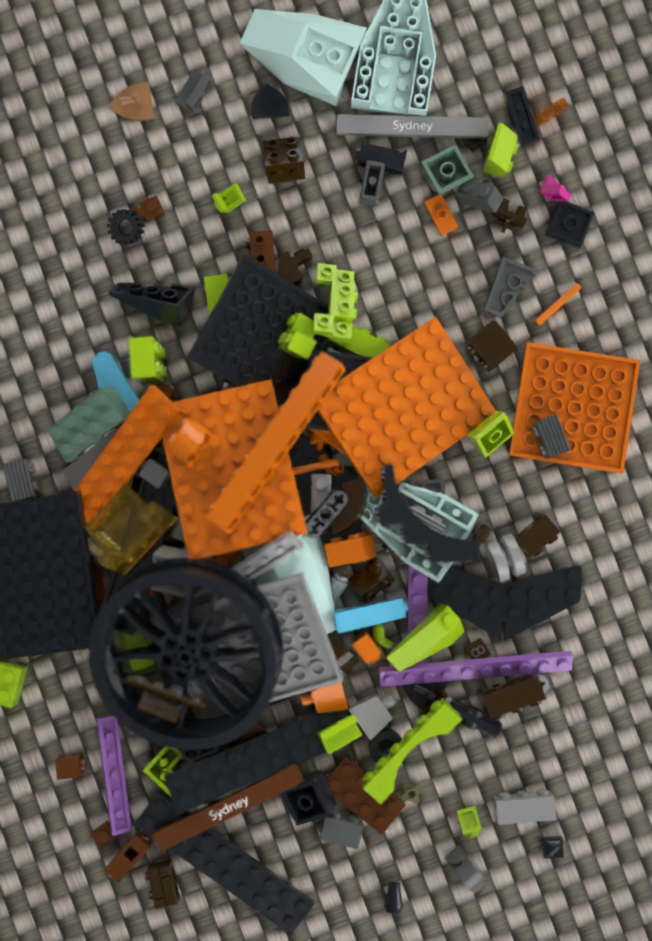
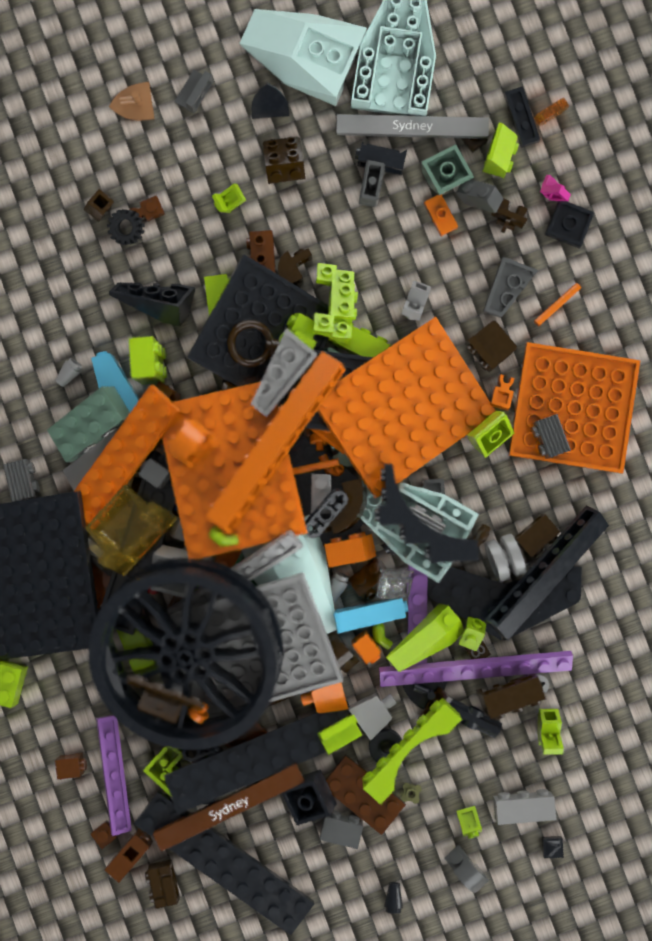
none -> light grey cone [55,358,82,387]
none -> dark brown brick [84,189,114,222]
none -> orange tile [188,702,209,724]
none -> lime arm [209,526,239,547]
none -> dark brown piece [227,320,279,367]
none -> light grey wing [251,329,318,417]
none -> clear plate [376,568,414,599]
none -> light grey brick [401,281,431,321]
none -> lime bracket [458,617,486,651]
none -> black brick [485,505,609,640]
none -> orange plate [490,374,514,411]
none -> lime brick [537,709,564,754]

